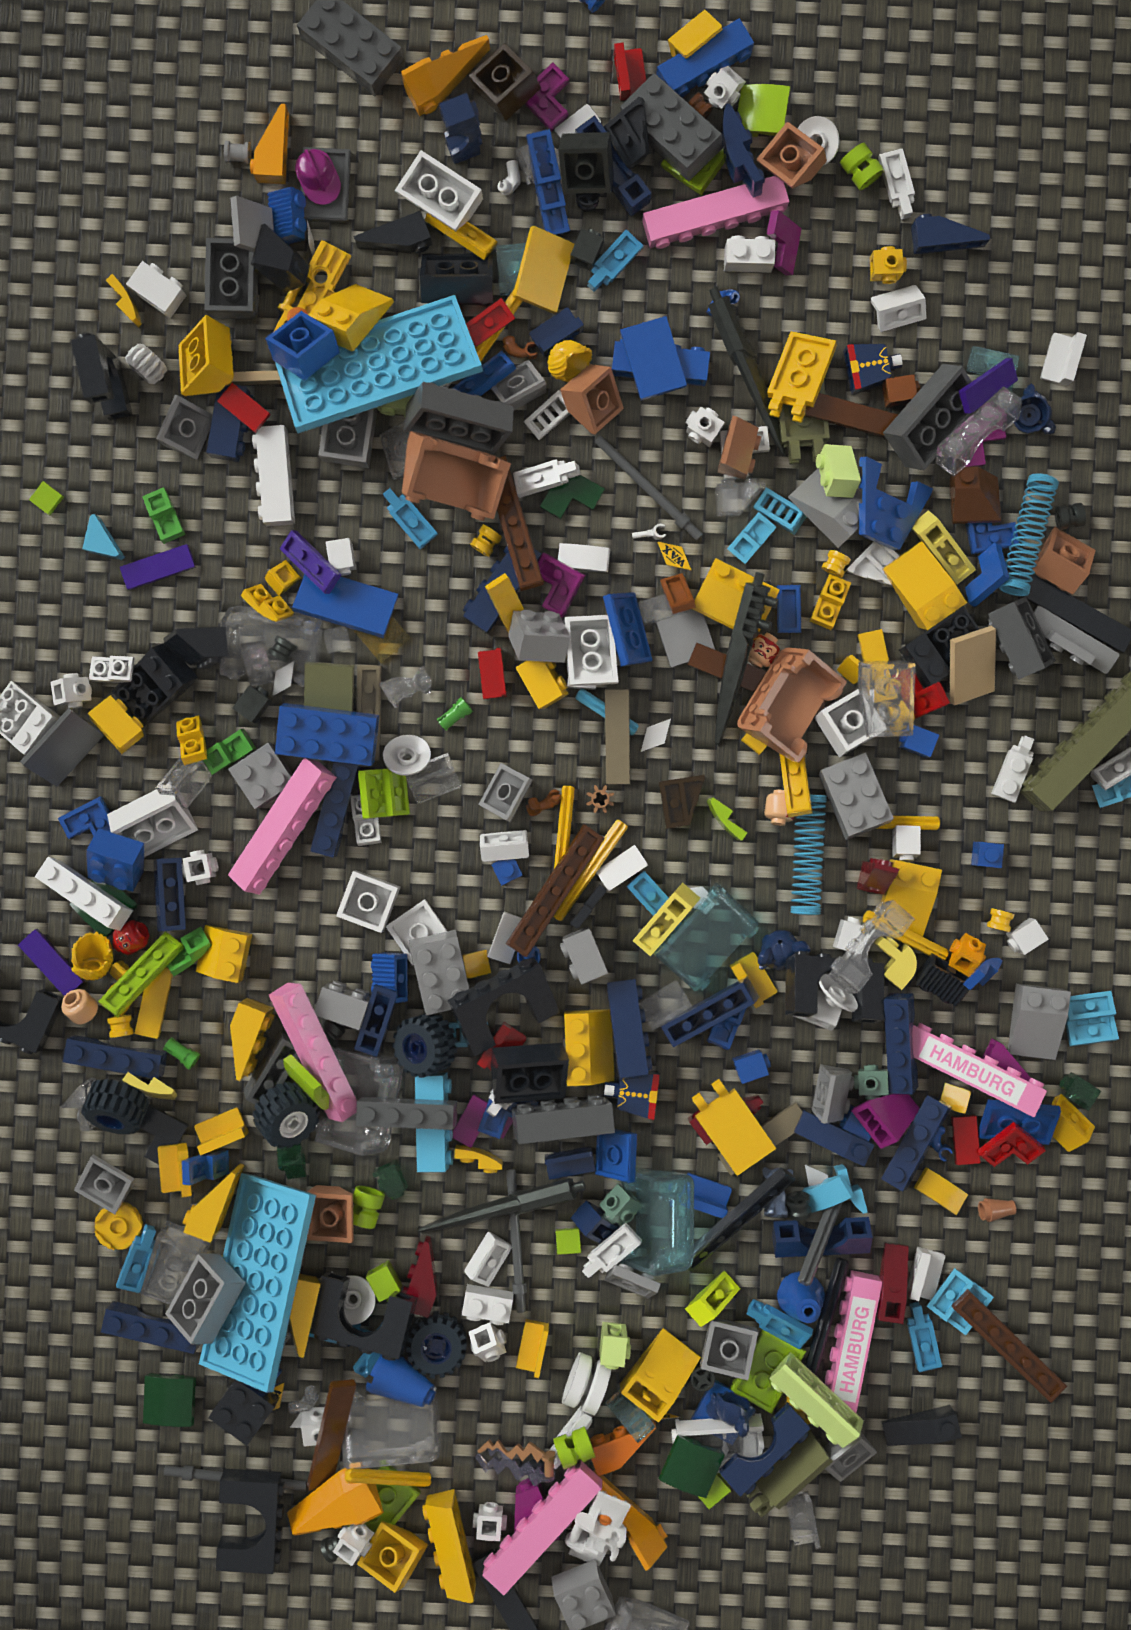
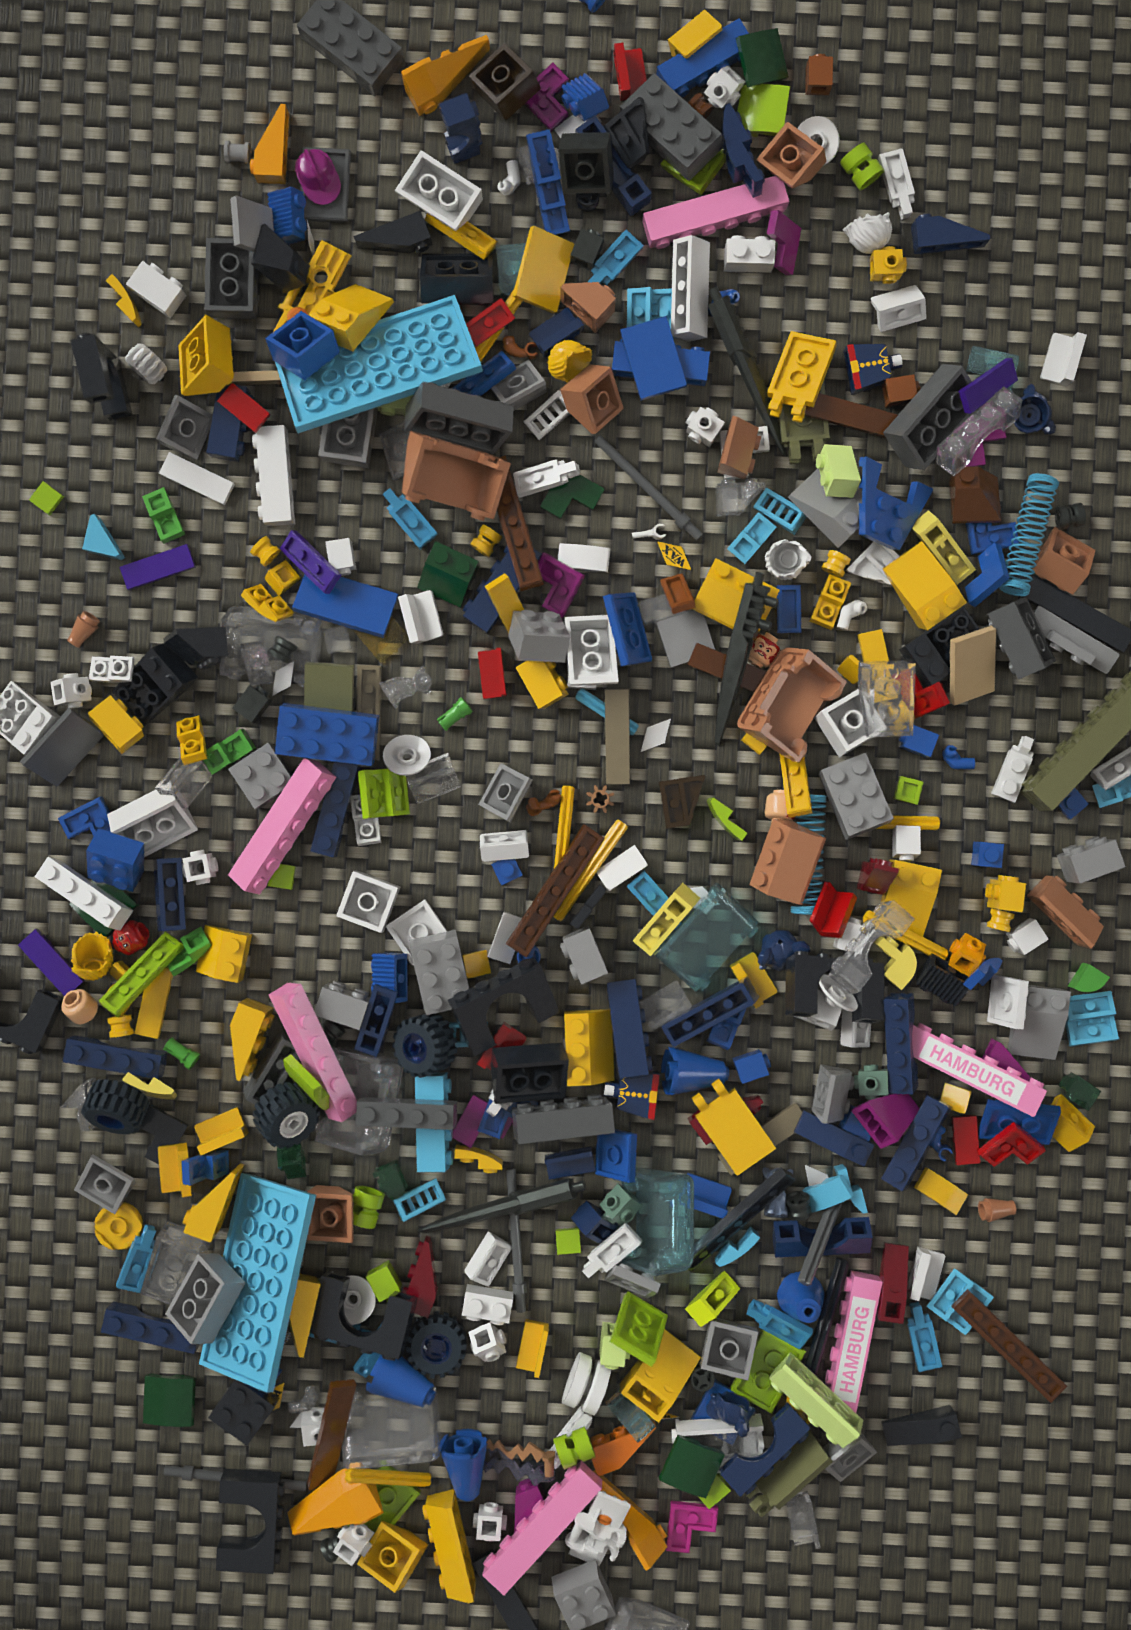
none -> nougat cone [67,611,100,648]
none -> white tile [159,452,235,505]
none -> yellow wheel [250,536,281,567]
none -> lime tile [268,864,296,890]
none -> medium azure slope [392,1178,446,1222]
none -> white panel [398,590,444,644]
none -> dark green slope [417,541,480,608]
none -> blue cone [439,1429,487,1502]
none -> nougat slope [560,282,616,333]
none -> blue brick [561,73,609,122]
none -> lime tile [610,1291,668,1367]
none -> medium azure slope [627,287,677,338]
none -> blue cone [661,1047,729,1095]
none -> dark pink tile [666,1500,718,1553]
none -> white brick [671,235,710,342]
none -> medium azure slope [714,1226,760,1267]
none -> dark green slope [736,28,789,88]
none -> nougat slope [749,819,826,905]
none -> white hair [765,539,812,580]
none -> dark orange brick [805,54,833,95]
none -> red panel [810,881,857,938]
none -> white arm [837,600,867,630]
none -> white slope [840,1009,871,1048]
none -> white hair [843,212,892,254]
none -> lime tile [893,776,924,805]
none -> blue arm [942,745,975,769]
none -> yellow brick [985,875,1026,912]
none -> white plate [987,975,1029,1029]
none -> nougat slope [1026,875,1104,949]
none -> light grey brick [1056,836,1126,884]
none -> blue plate [1057,788,1089,819]
none -> bright green brick [1068,963,1110,992]

